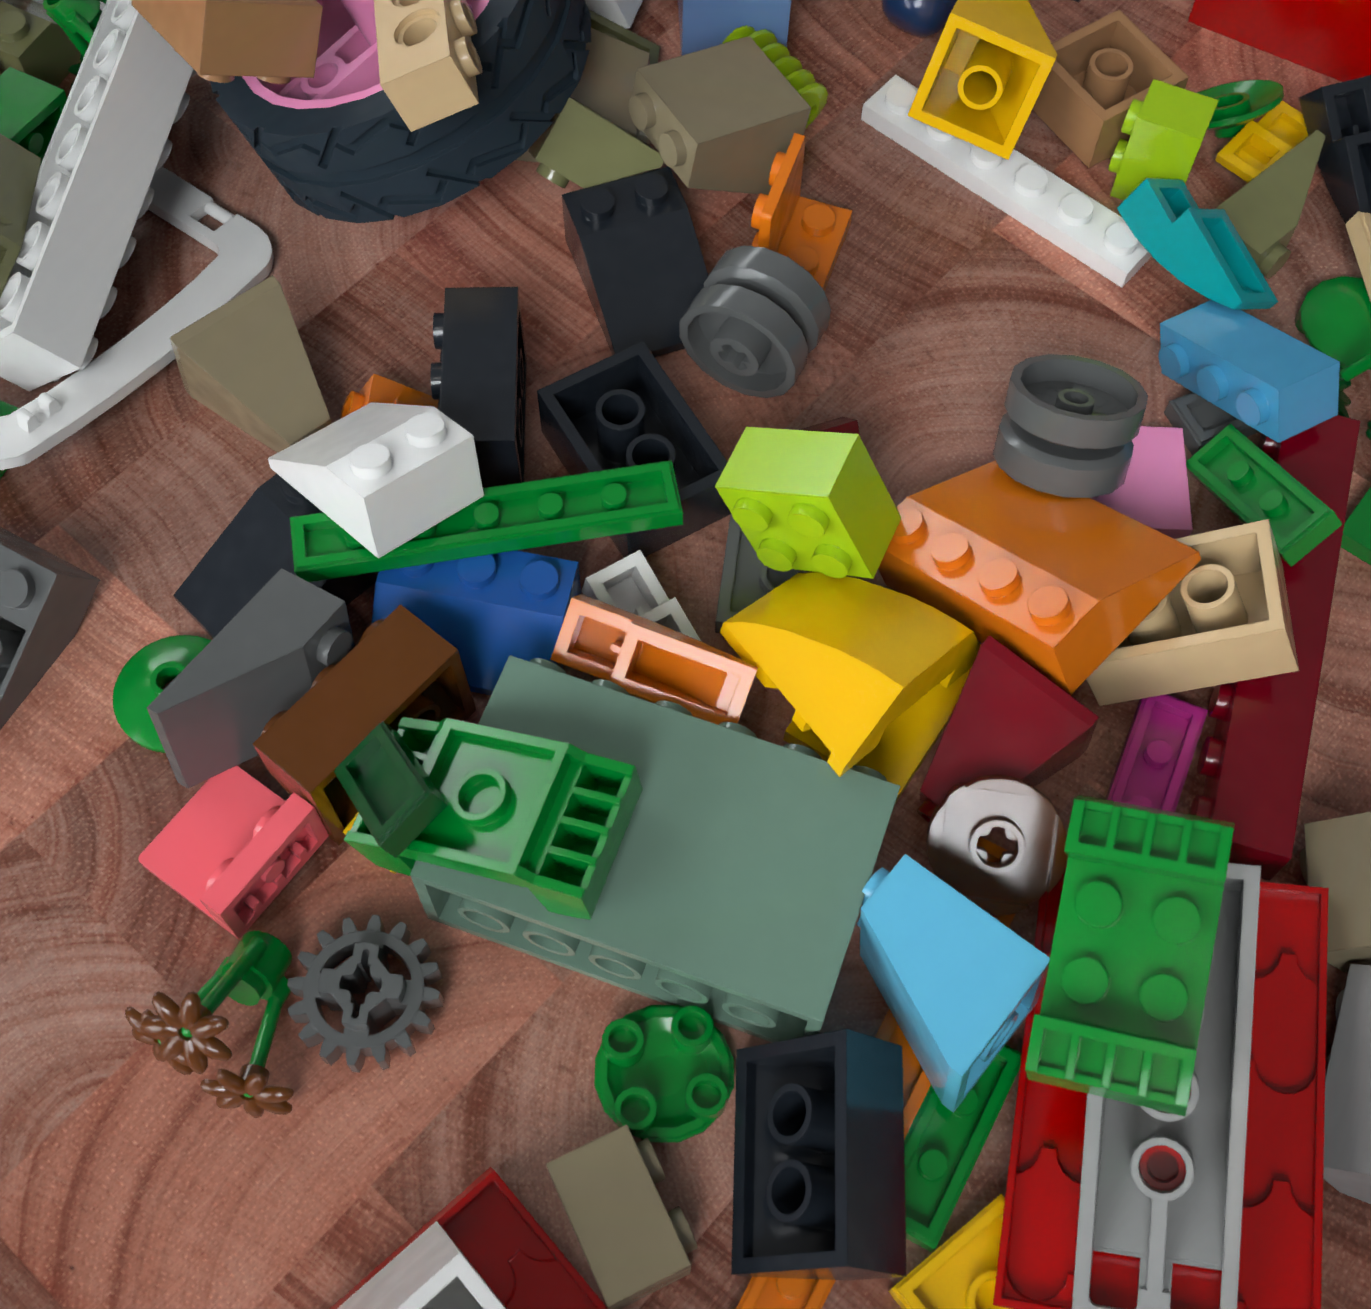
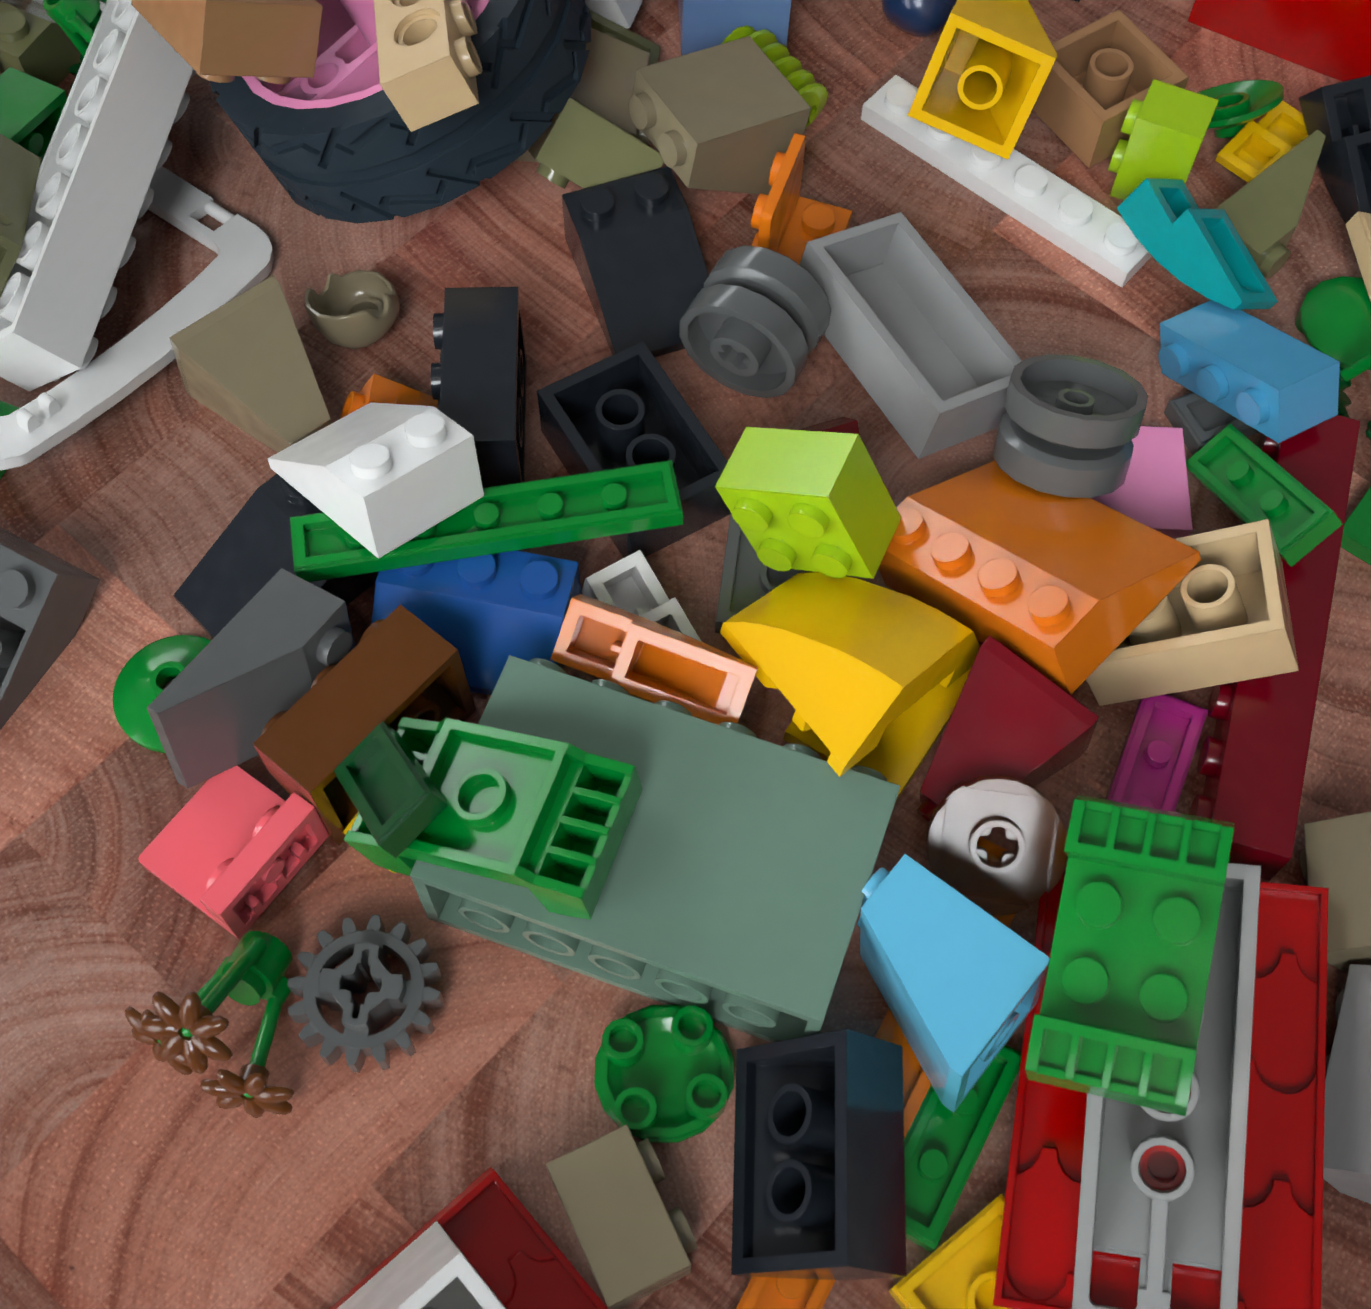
none -> dark tan hair [305,270,400,350]
none -> light grey piece [800,212,1022,459]

